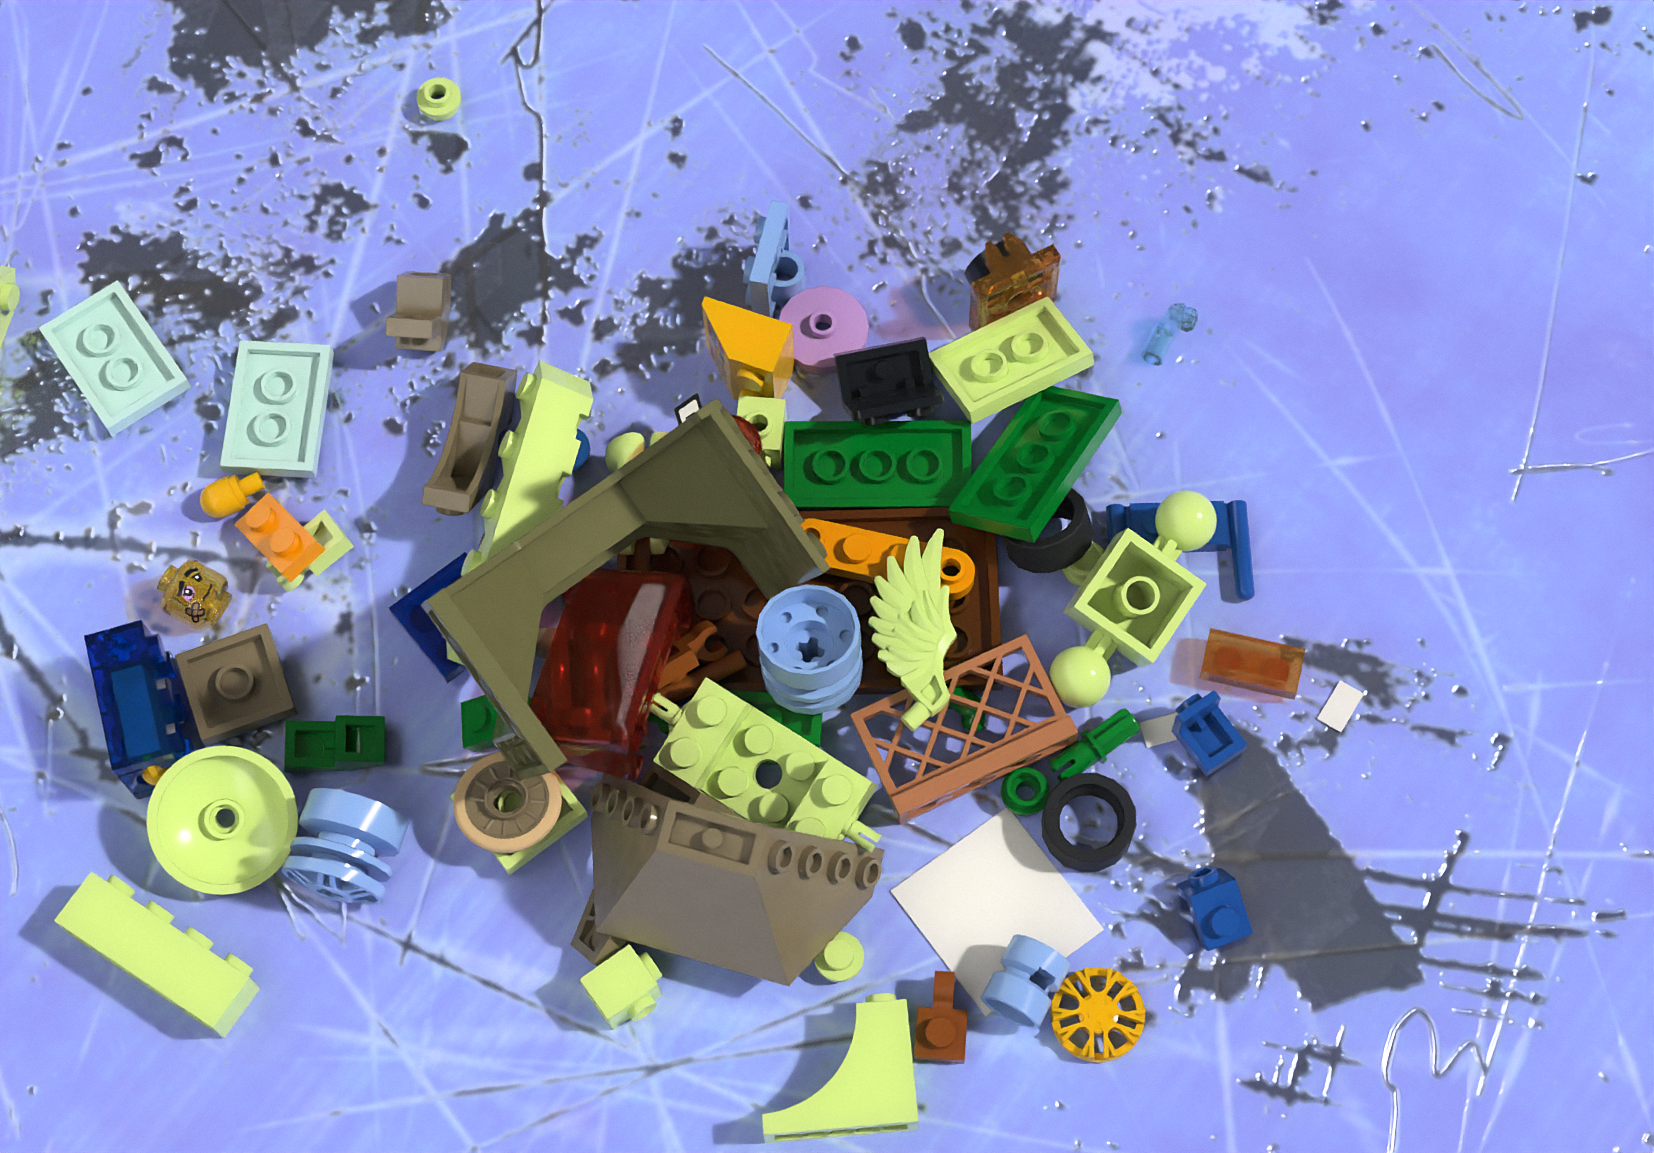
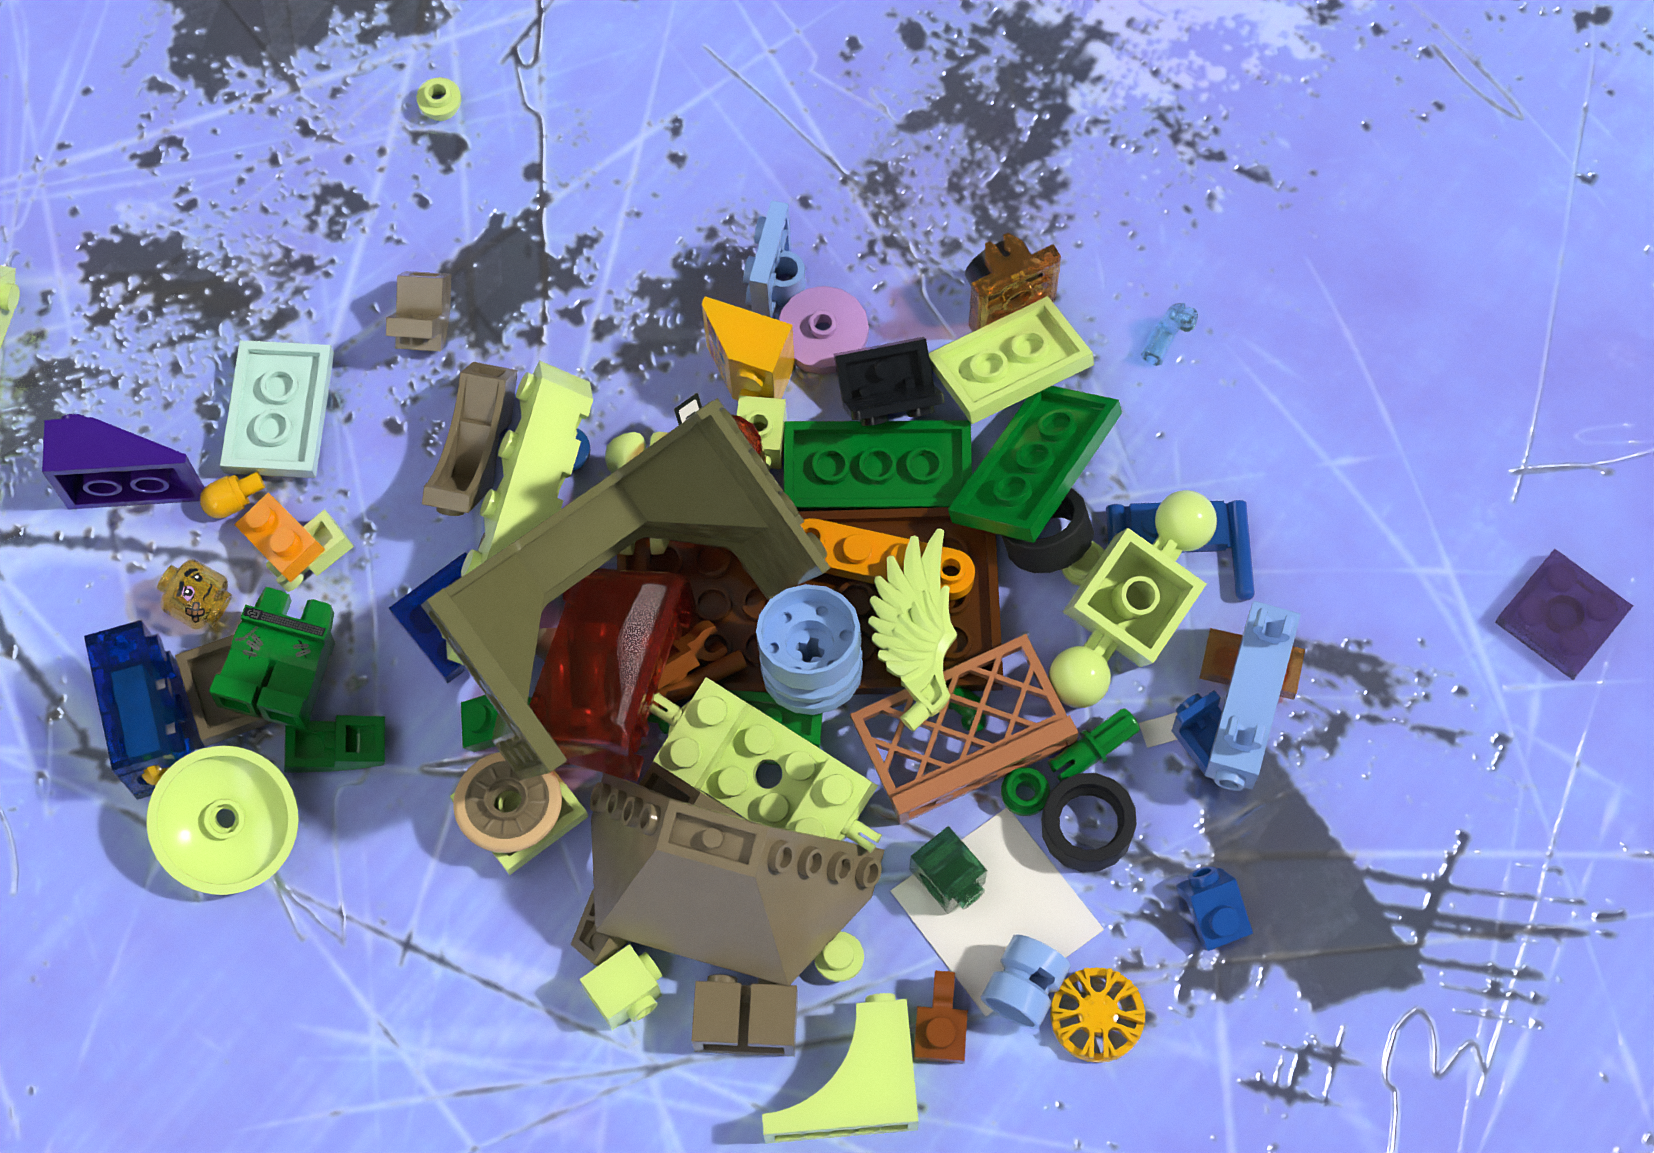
light aqua plate [39,280,191,436] -> none
yellowish green brick [54,872,260,1038] -> none
light blue wheel [281,788,409,905] -> none
white sticker [1317,680,1364,732] -> none
none -> dark purple slope [42,414,205,510]
none -> green hips [209,587,336,731]
none -> dark tan piece [691,974,798,1057]
none -> clear green brick [909,826,987,914]
none -> light blue brick [1205,600,1301,791]
none -> clear purple plate [1495,549,1633,681]

